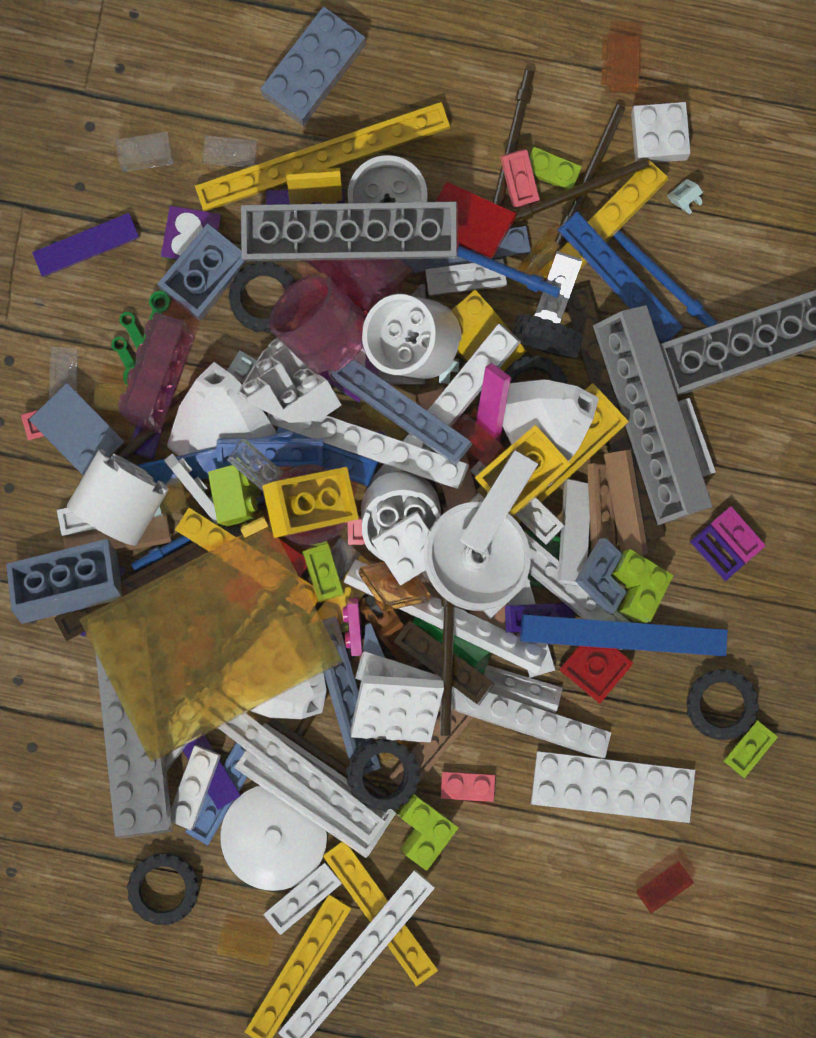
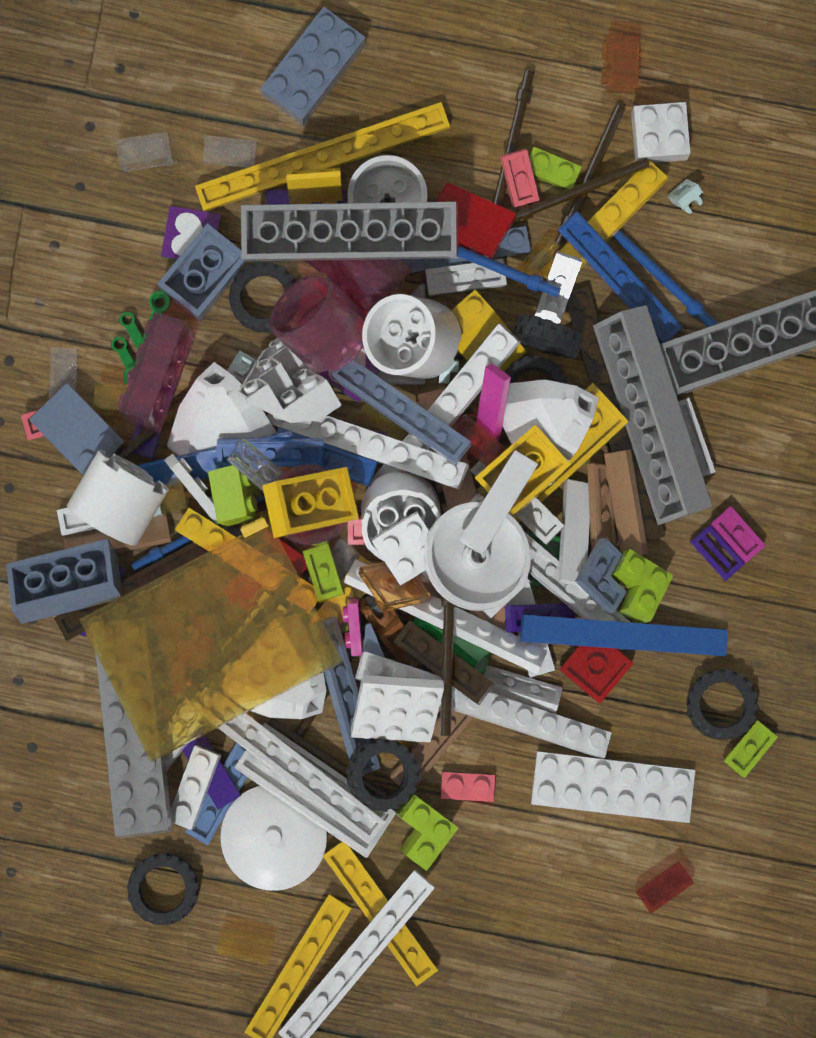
dark purple tile [32,213,139,278] -> none
white plate [263,863,342,935] -> none

